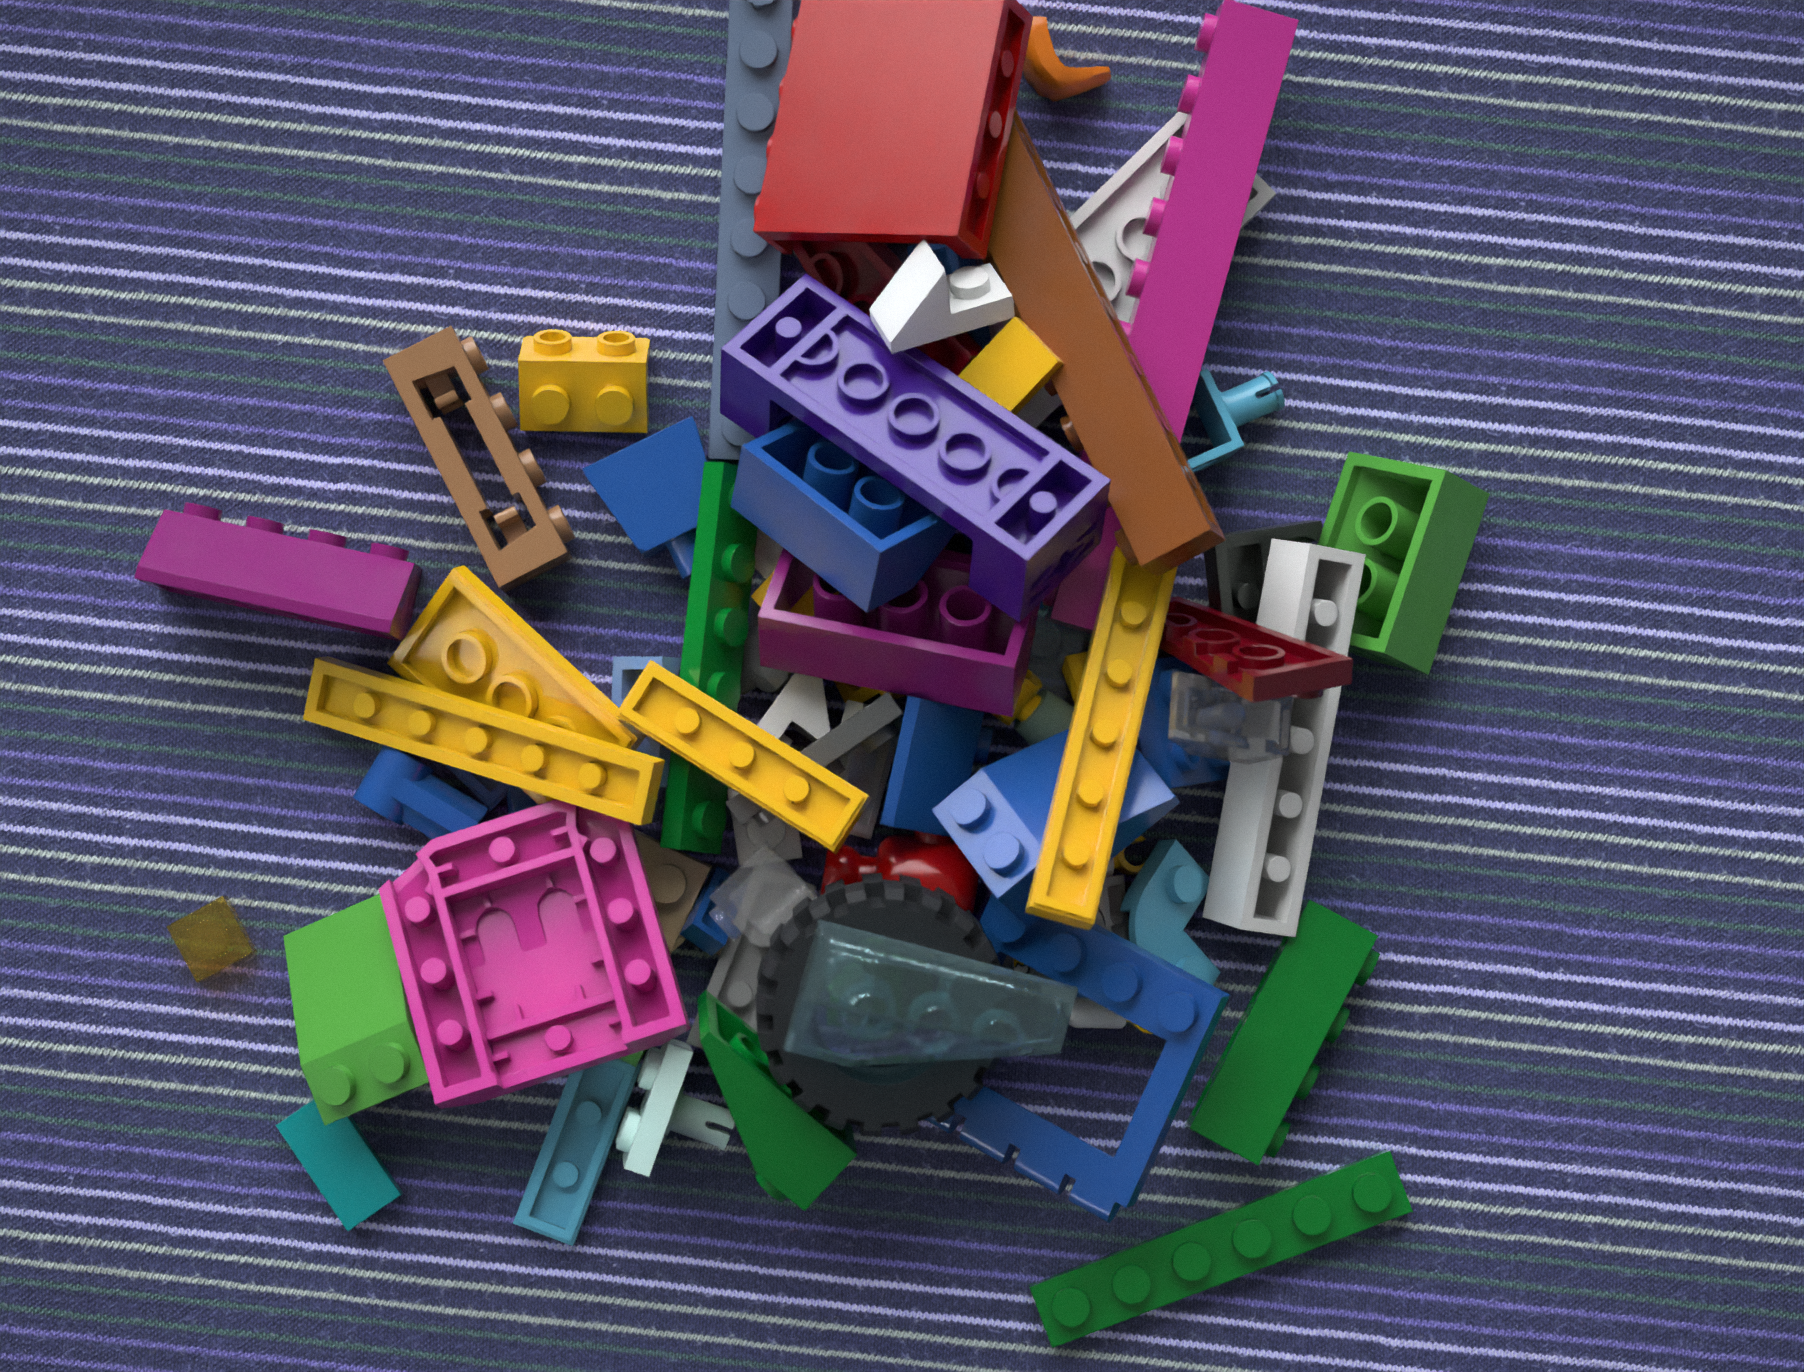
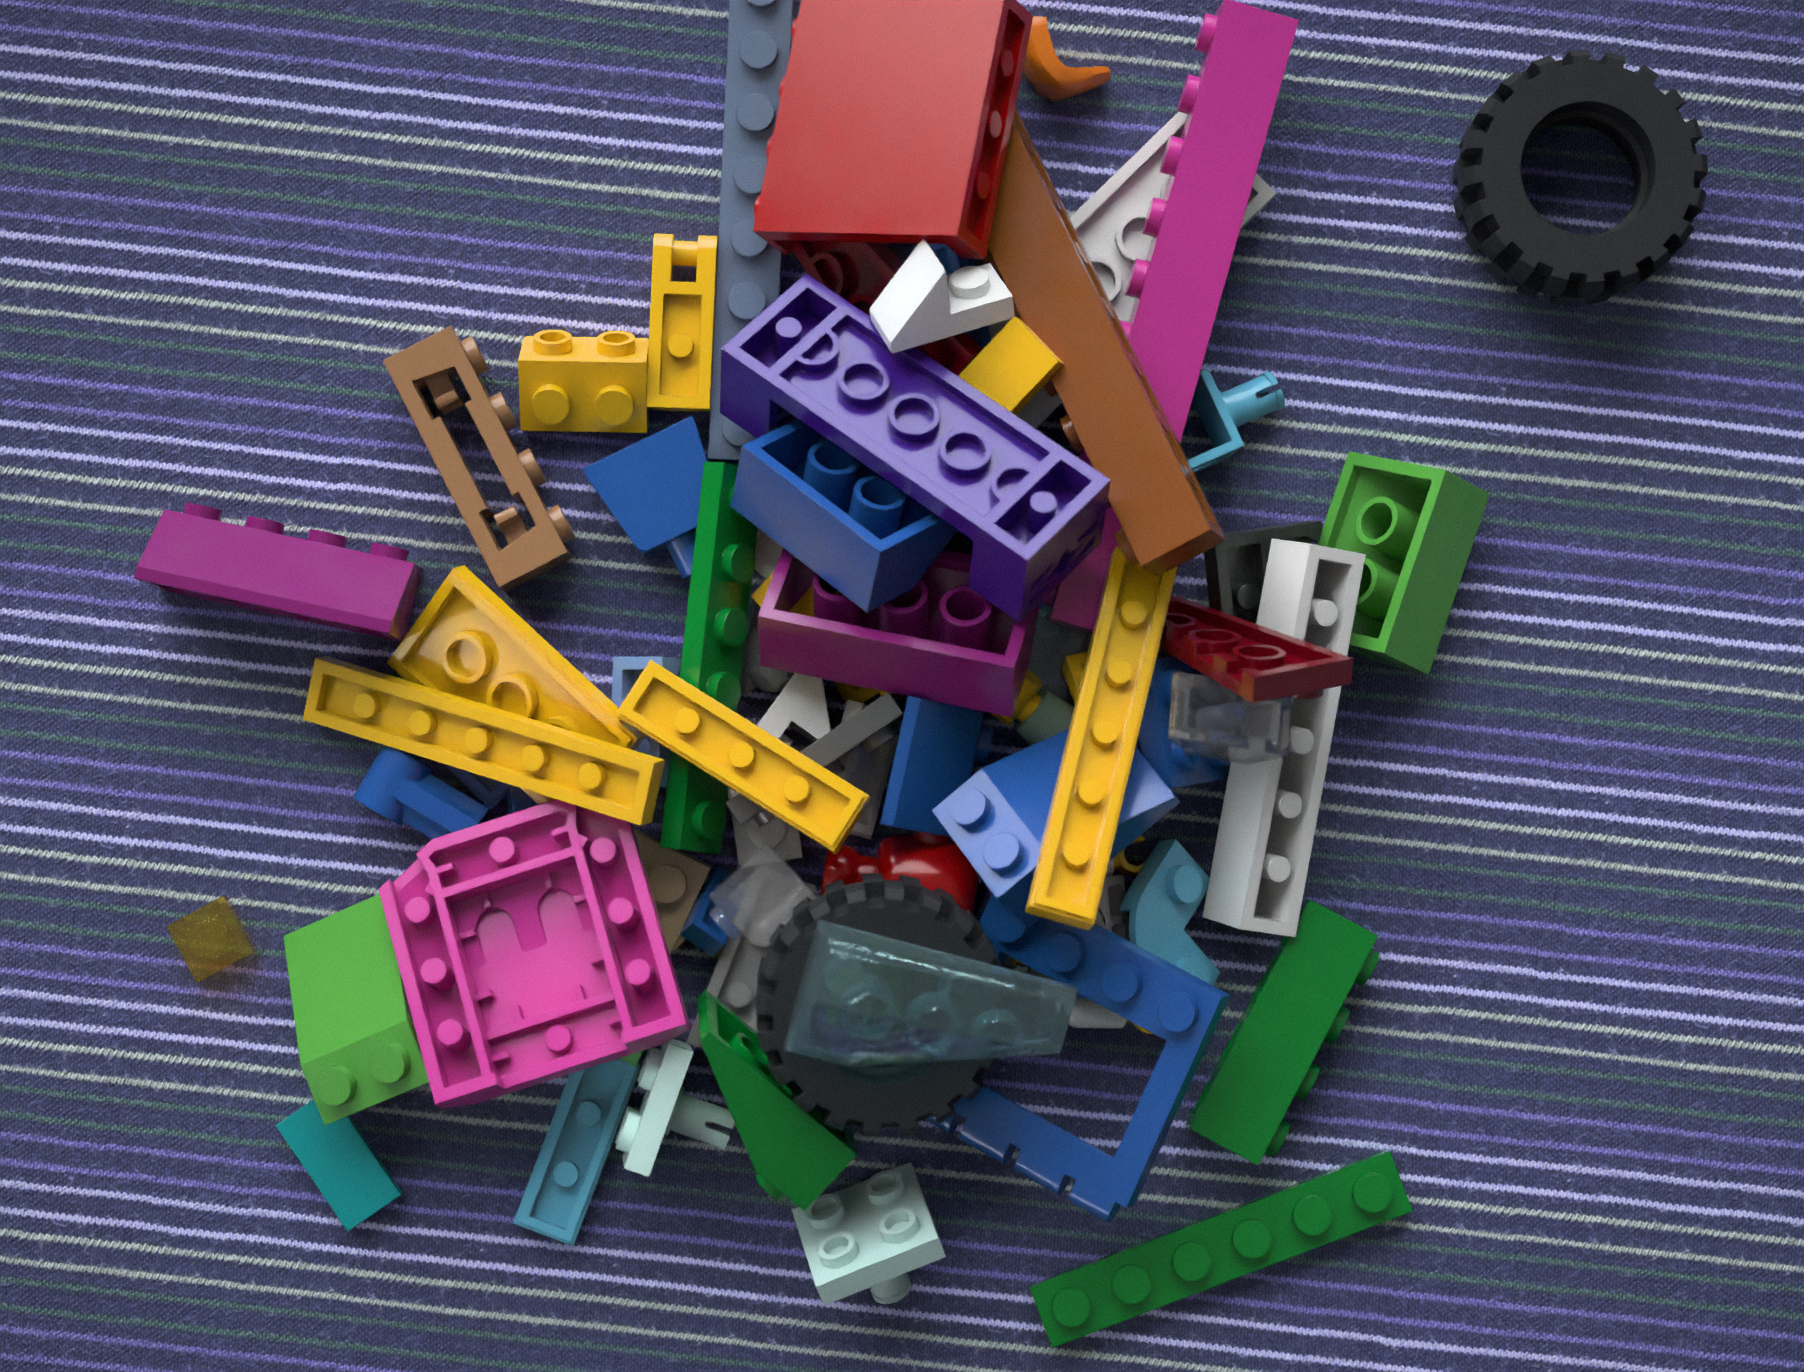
none -> yellow plate [646,233,718,412]
none -> light aqua plate [792,1162,946,1306]
none -> black tyre [1452,50,1708,306]

